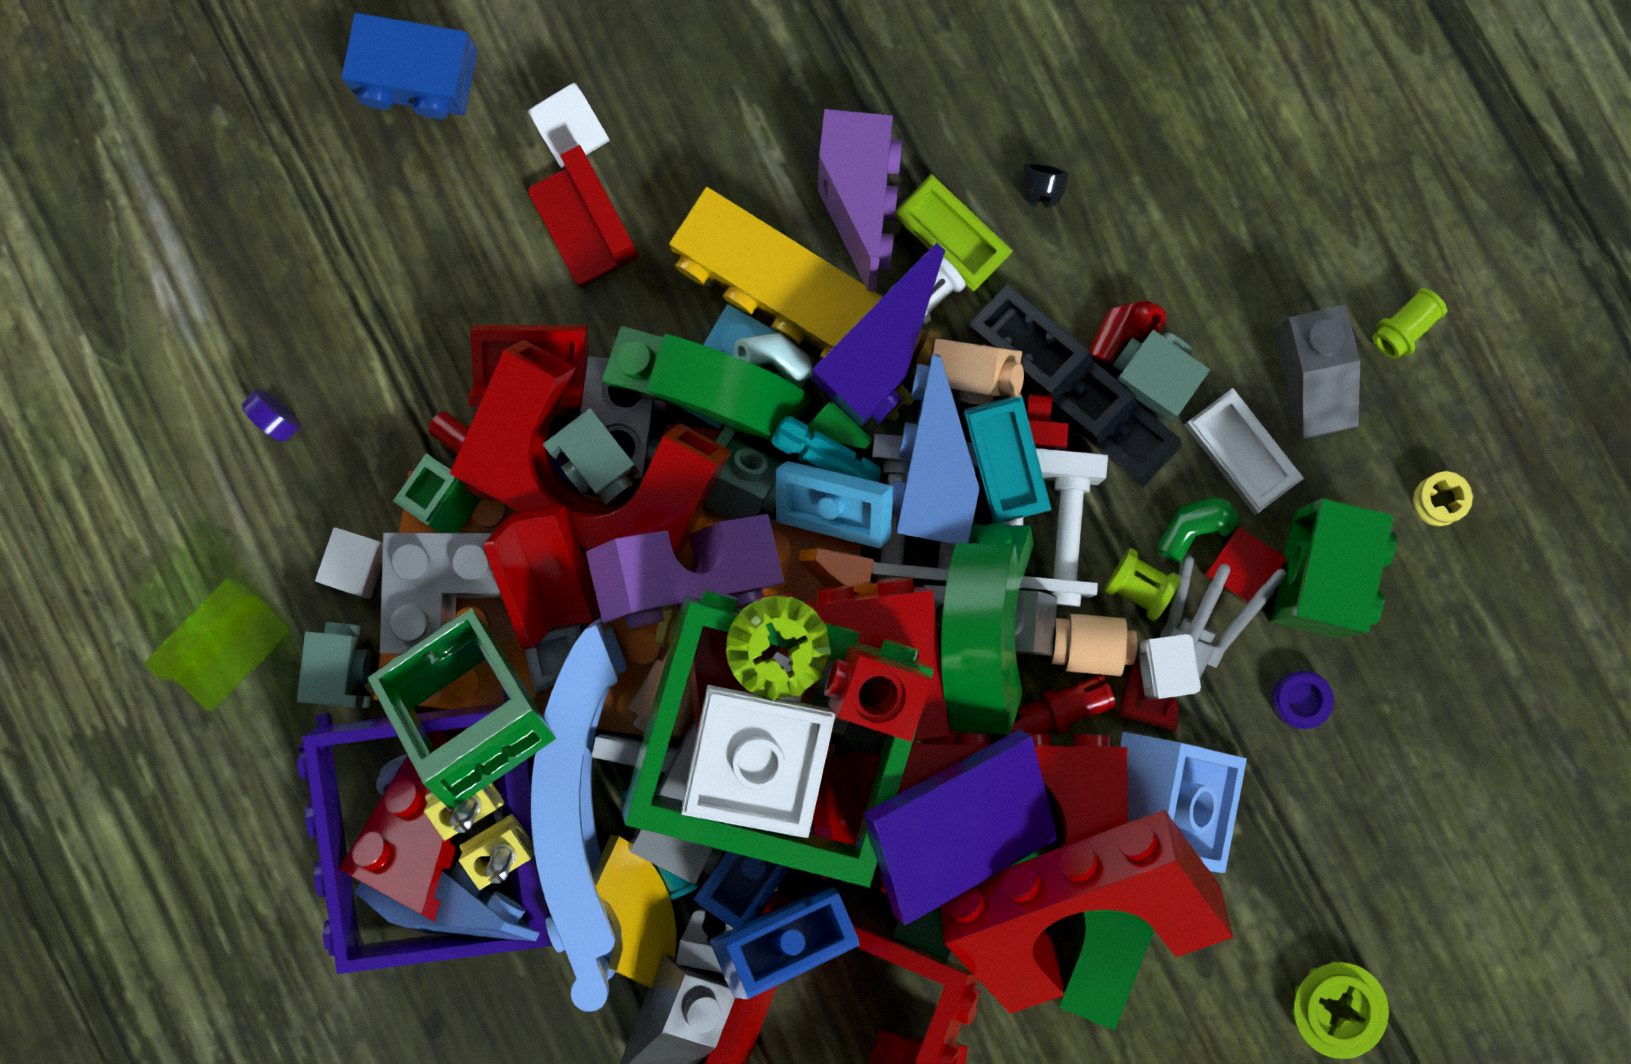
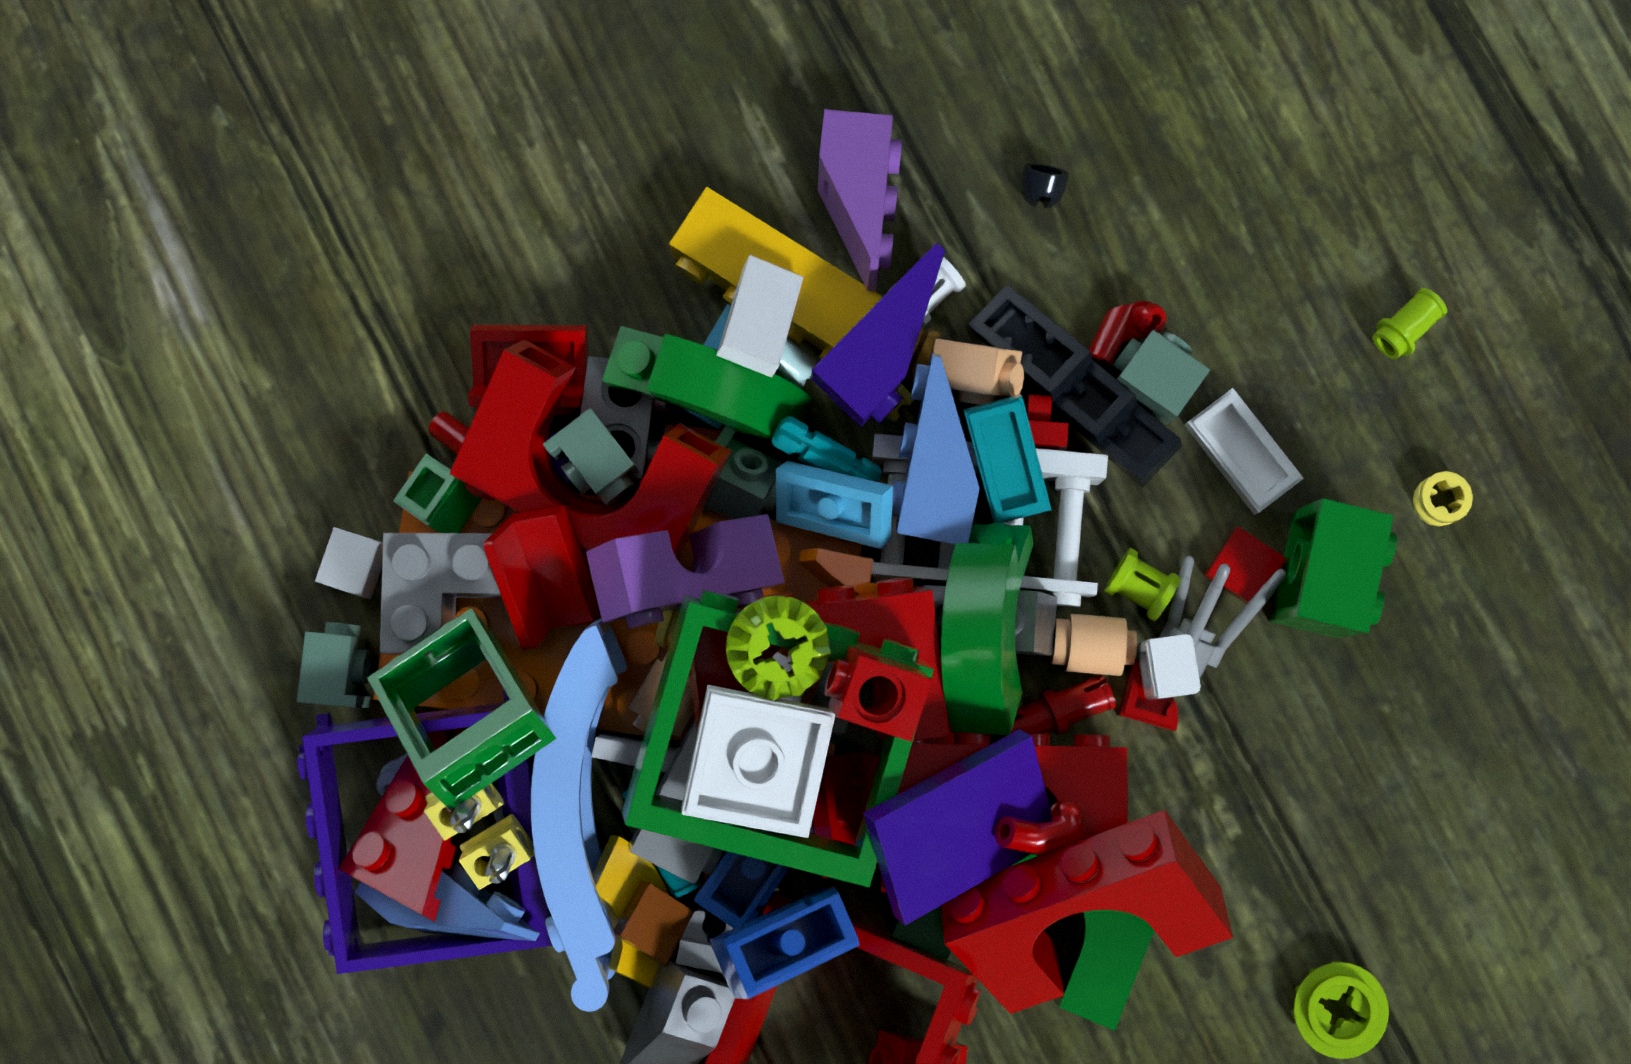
clear neon green panel [143,578,291,710] -> none
dark purple tile [242,388,301,442] -> none
blue brick [341,13,478,119] -> none
light grey tile [525,624,583,693] -> none
white slope [528,83,610,170] -> none
red panel [528,145,639,287] -> none
green slope [808,400,873,449] -> none
lime tile [895,174,1013,292] -> none
light blue slope [1120,732,1247,873] -> none
green arm [1155,497,1239,563] -> none
dark purple tile [1271,671,1334,729] -> none
flat silver slope [1273,304,1360,440] -> none
none -> dark orange tile [613,881,694,965]
none -> white tile [716,255,803,378]
none -> red arm [995,801,1087,855]

